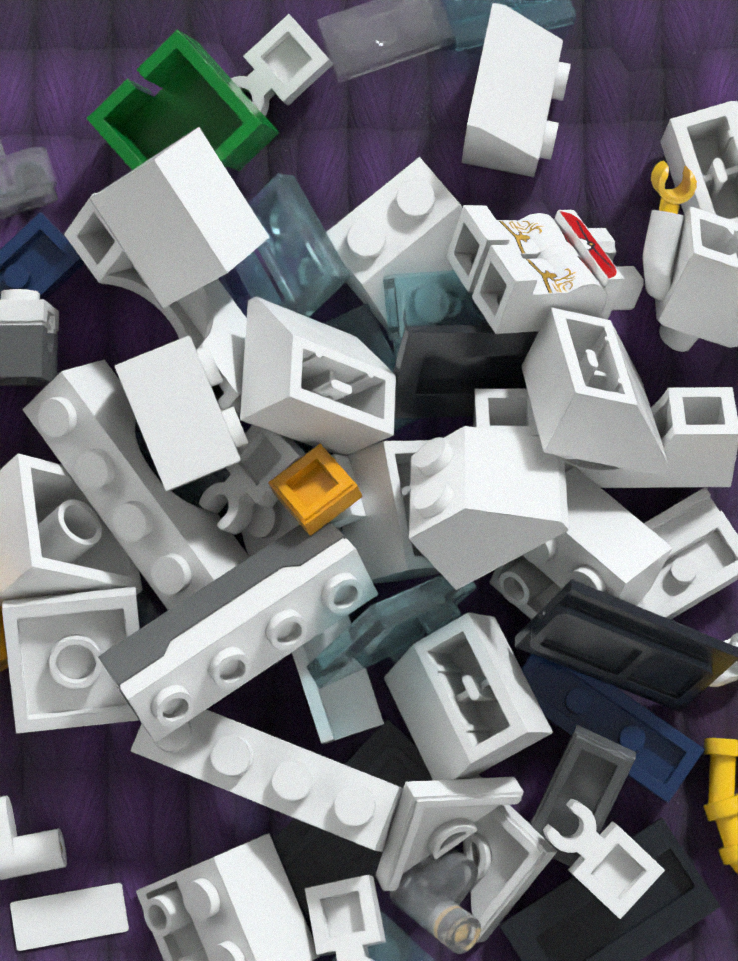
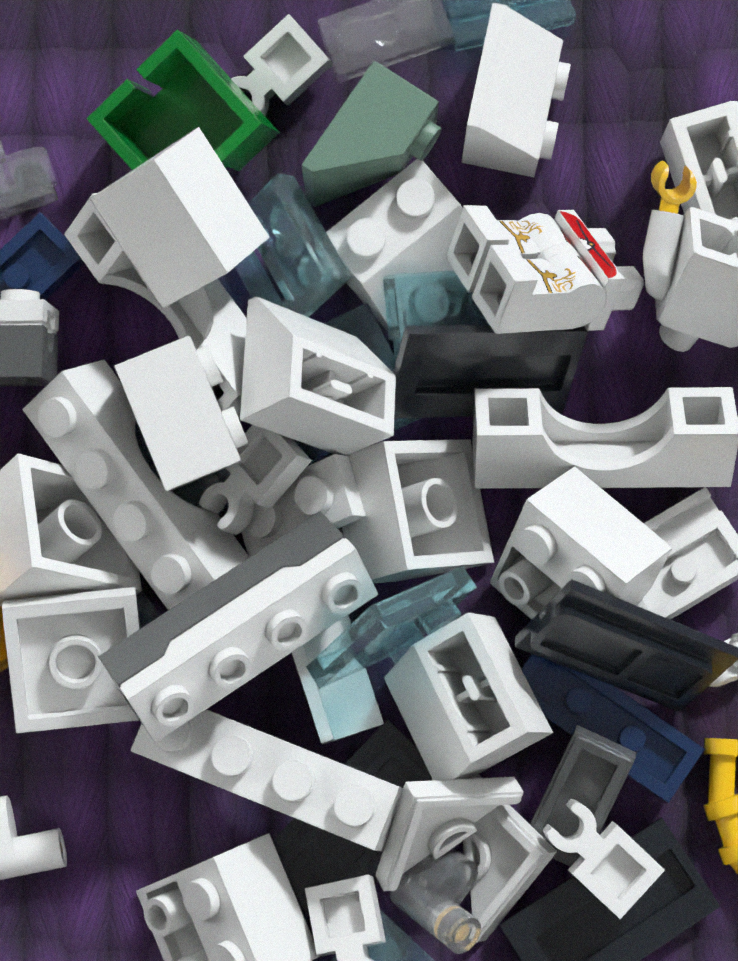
white sticker [10,883,129,951] -> none
light orange tile [268,444,363,536] -> none
white slope [409,426,569,590] -> none
white slope [521,307,669,476] -> none
none -> sand green slope [302,60,442,207]

